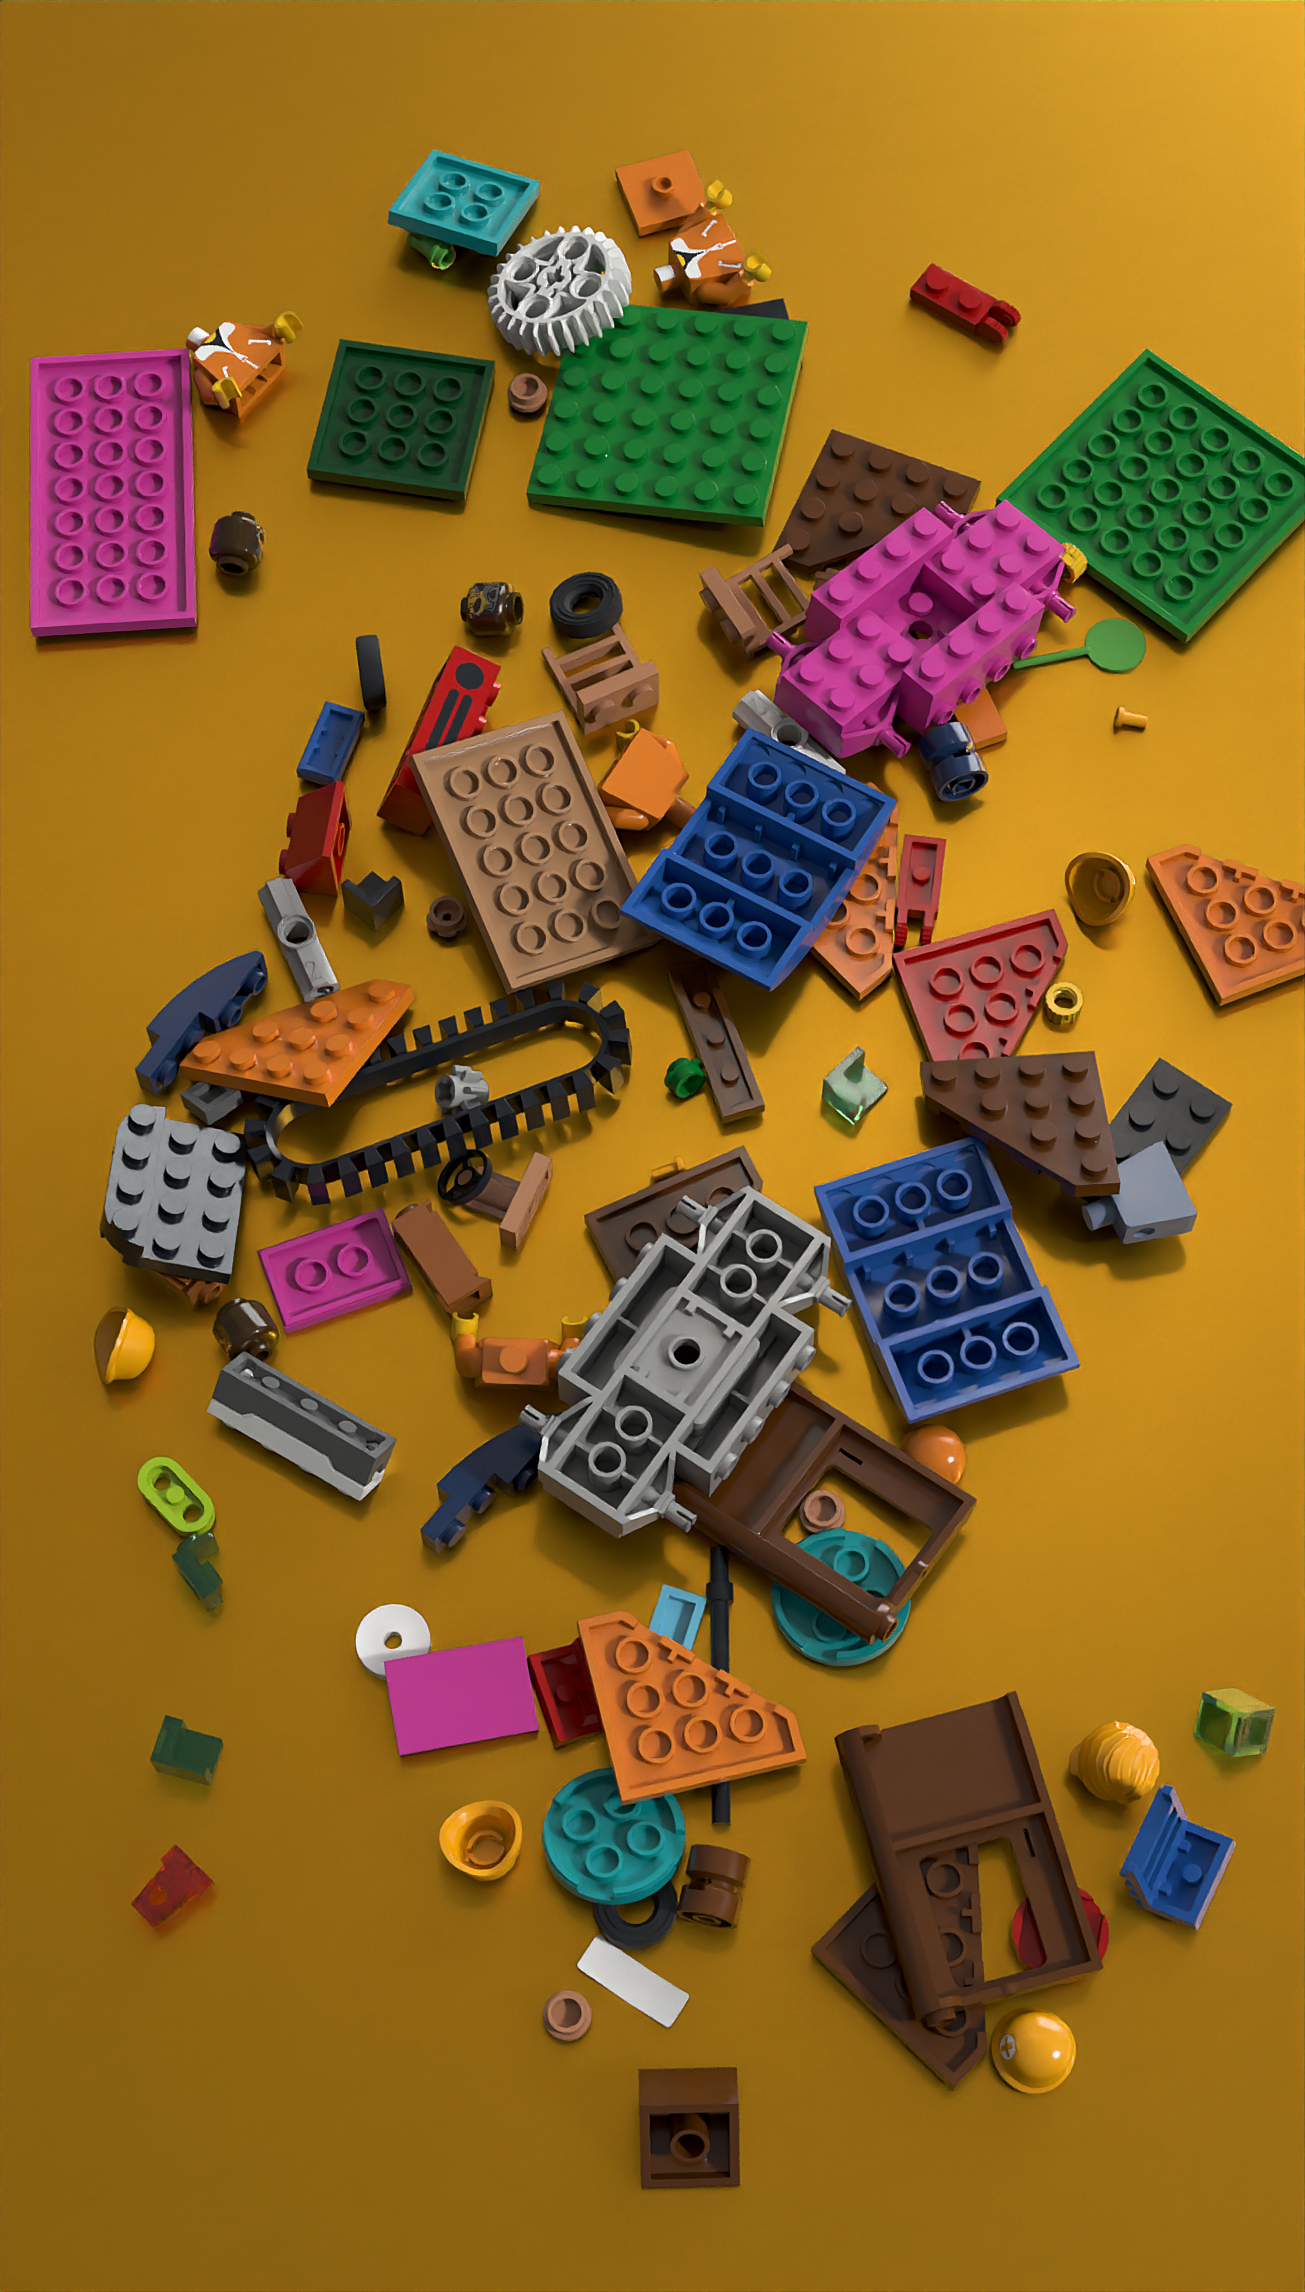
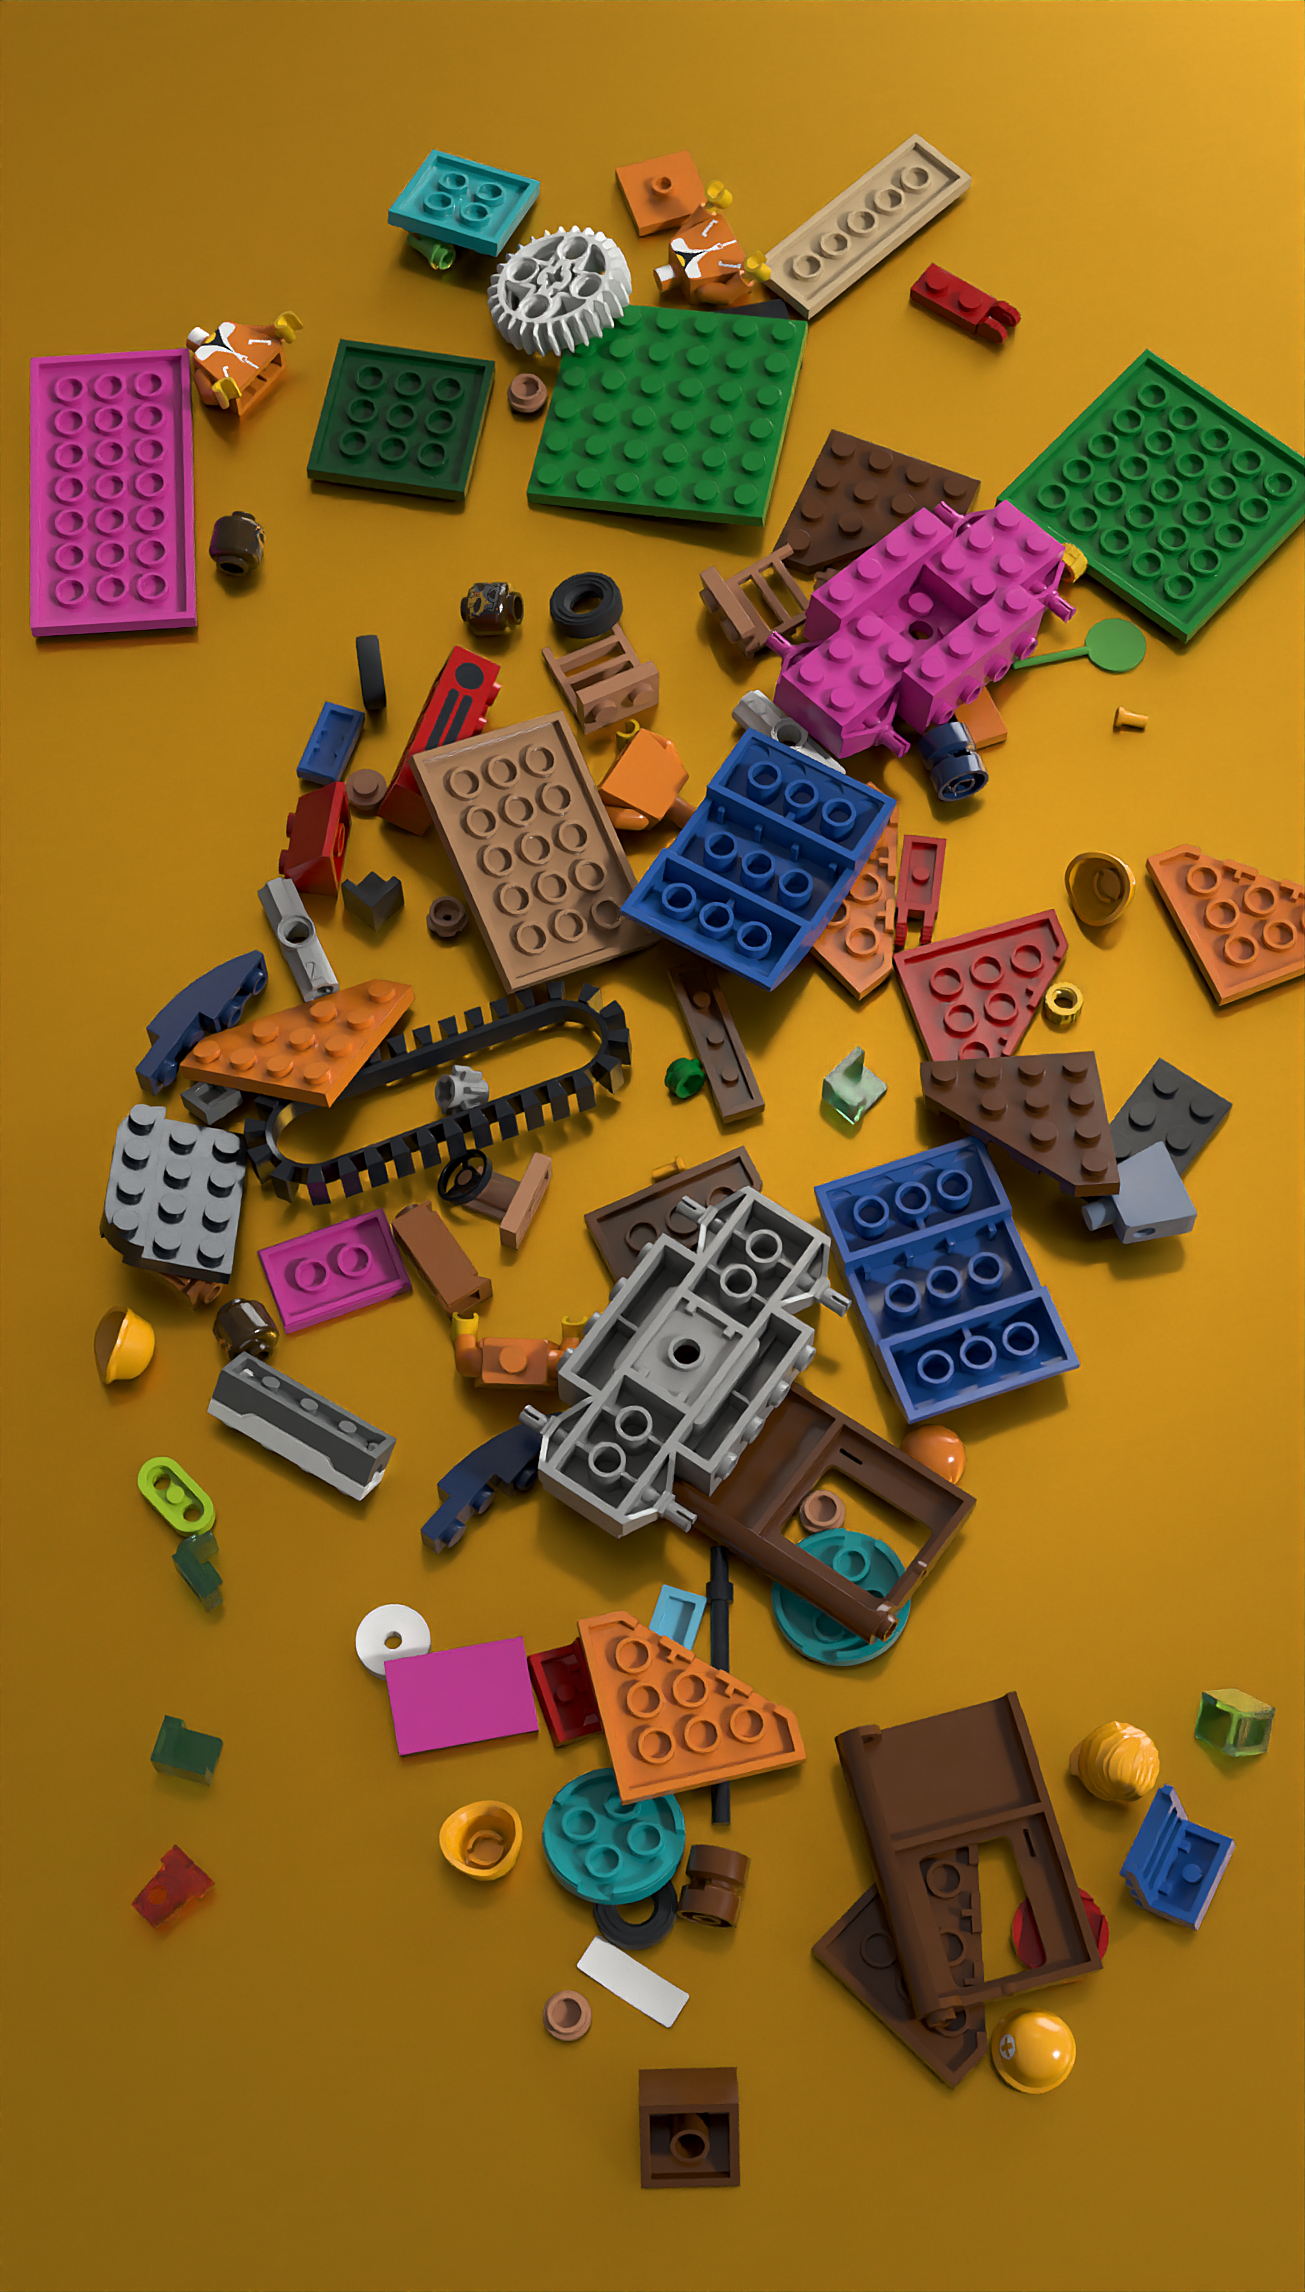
none -> nougat plate [345,769,387,810]
none -> tan plate [763,133,971,320]

